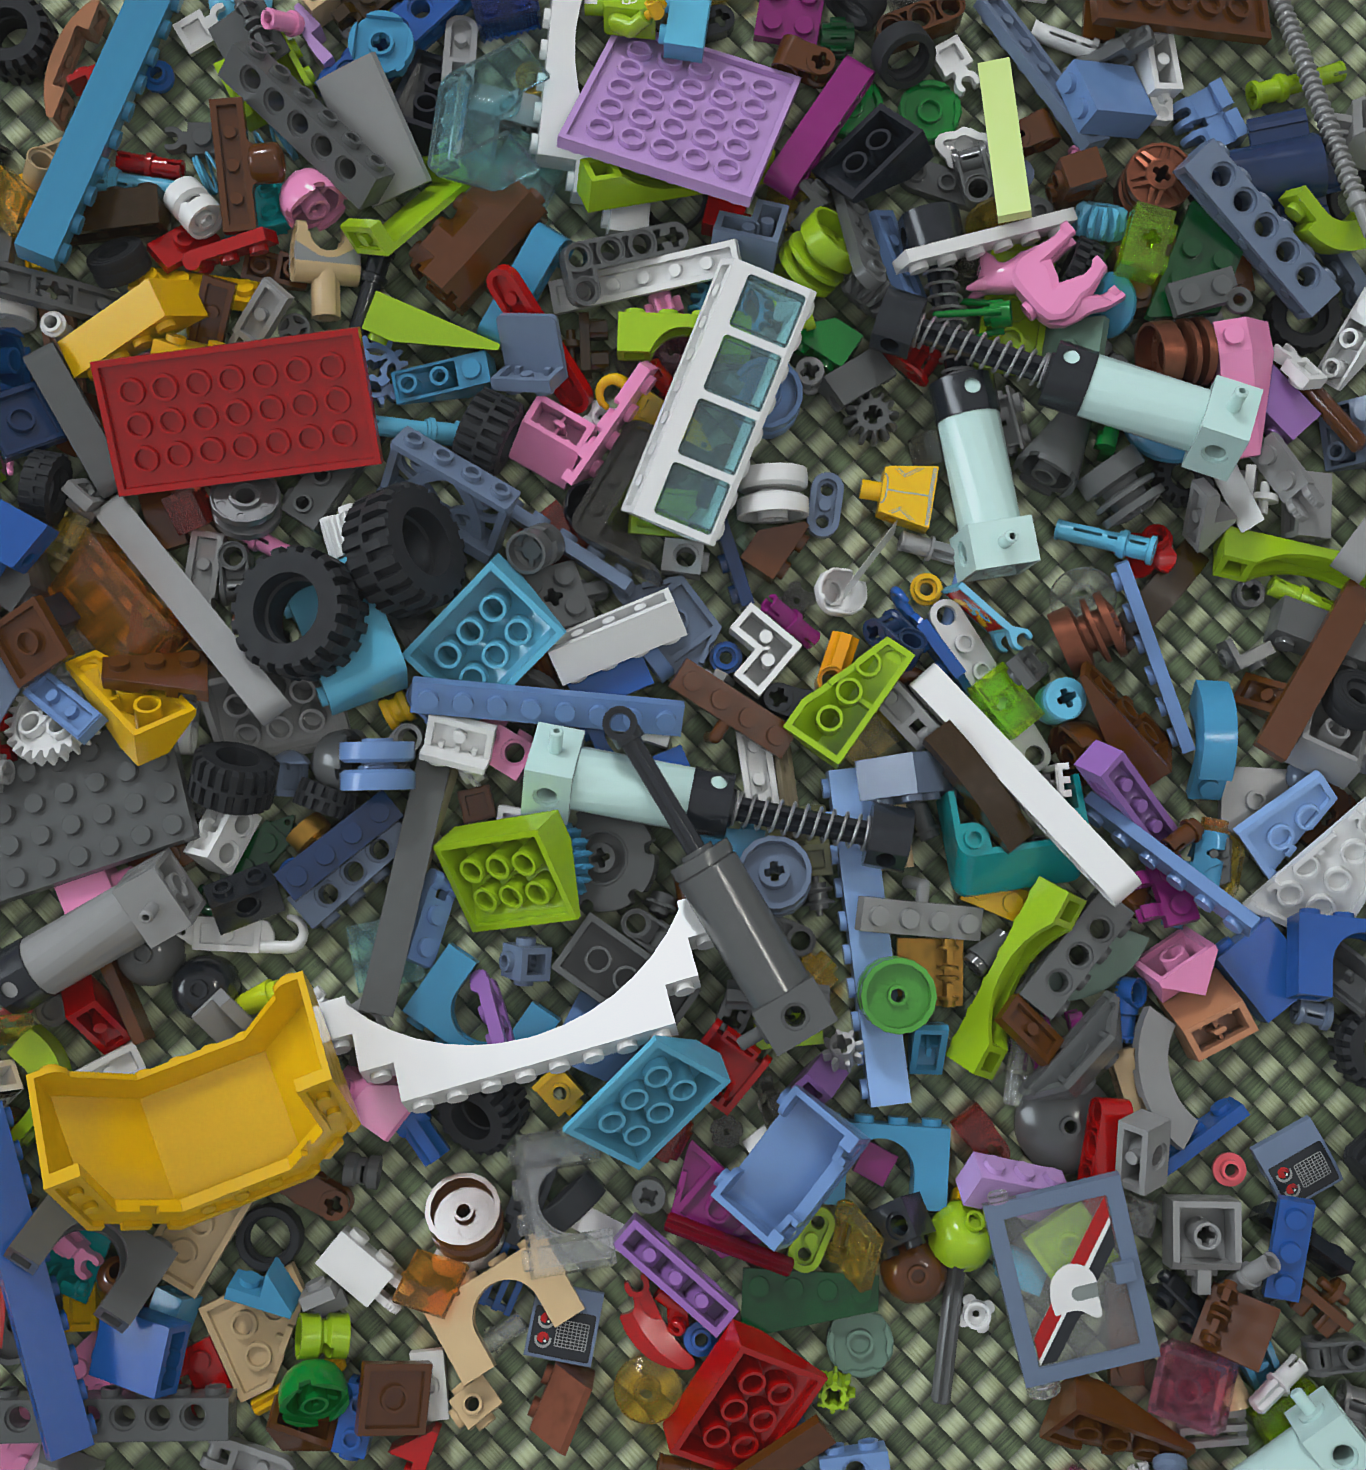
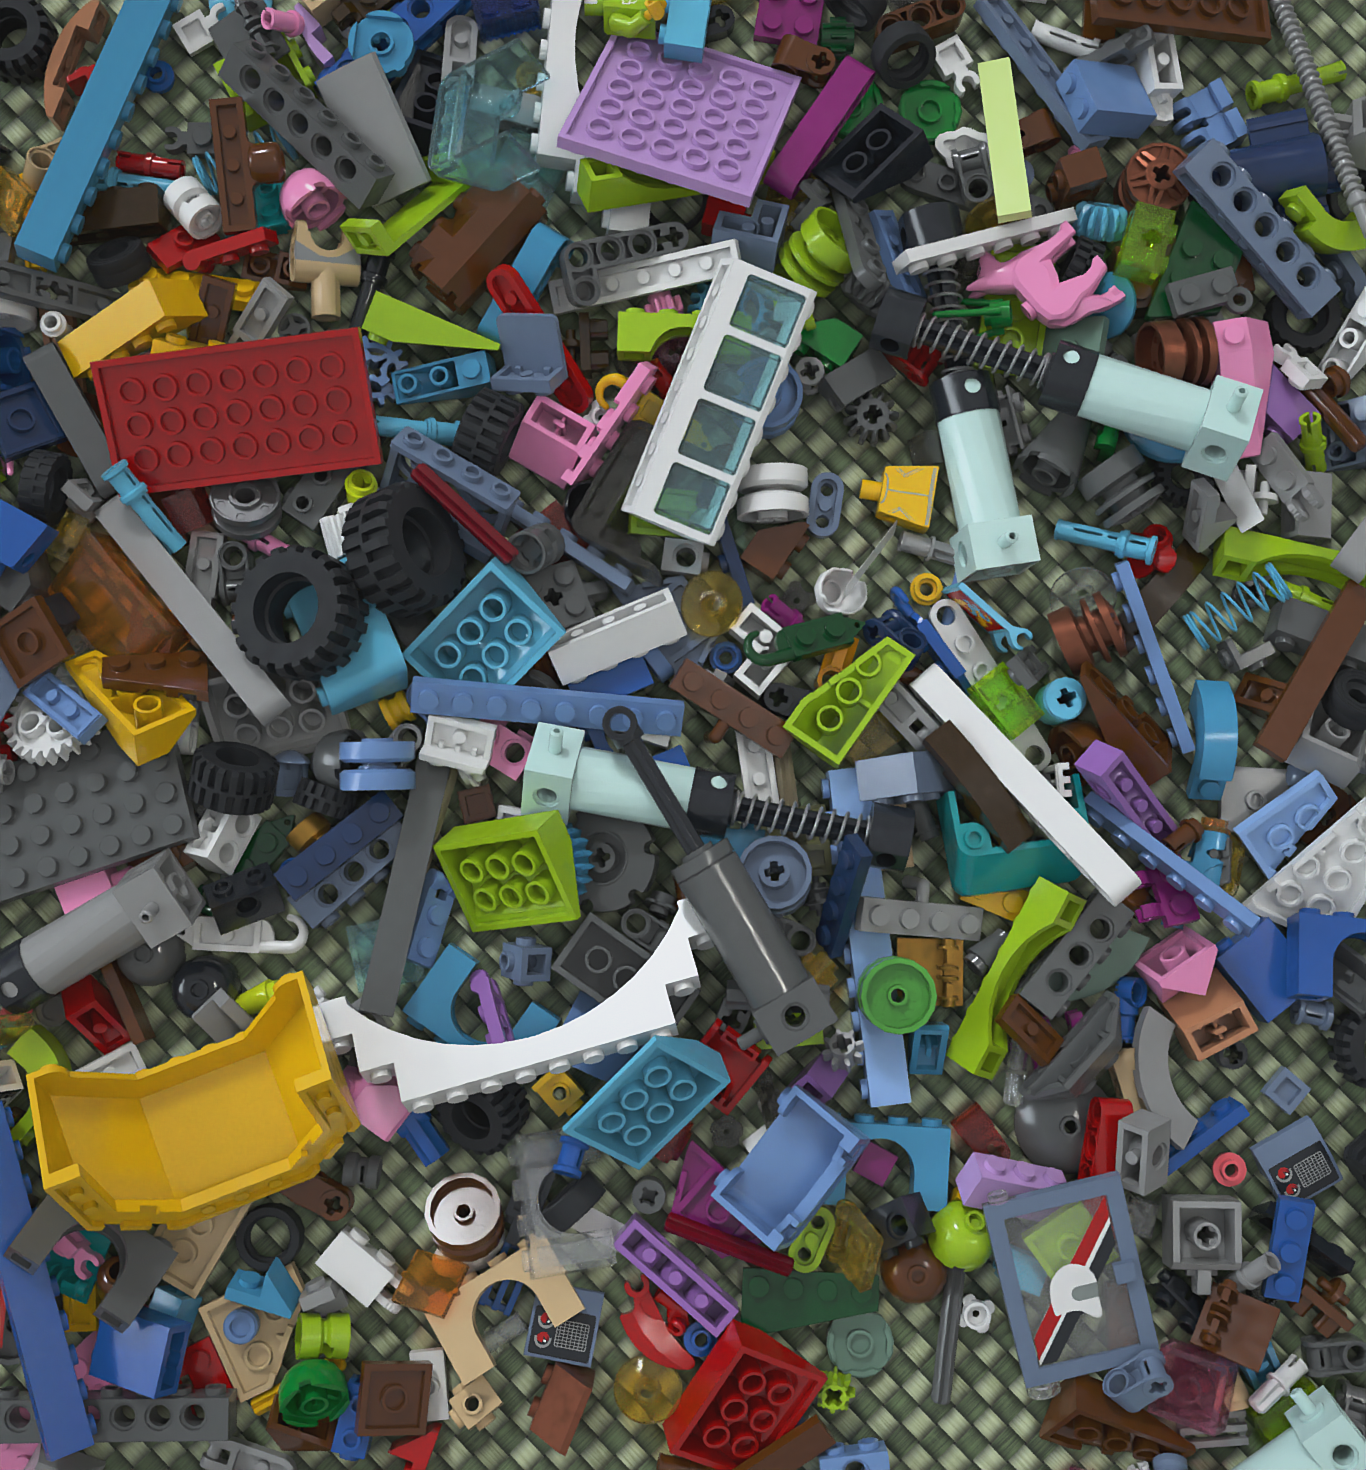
none -> medium azure pin [101,459,187,555]
none -> medium blue tile [223,1307,260,1345]
none -> neon yellow cone [344,469,378,504]
none -> dark red axle [410,463,519,565]
none -> blue bush [552,1135,590,1179]
none -> clear yellow dish [681,570,743,637]
none -> dark green plate [743,612,866,667]
none -> dark blue plate [815,833,873,959]
none -> sand blue piece [1102,1348,1174,1413]
none -> medium azure piece [1183,562,1293,651]
none -> black bush [1213,1041,1248,1070]
none -> sand blue plate [1260,1066,1311,1115]
none -> lime pin [1299,412,1327,473]
none -> reddish brown plate [1322,365,1351,398]

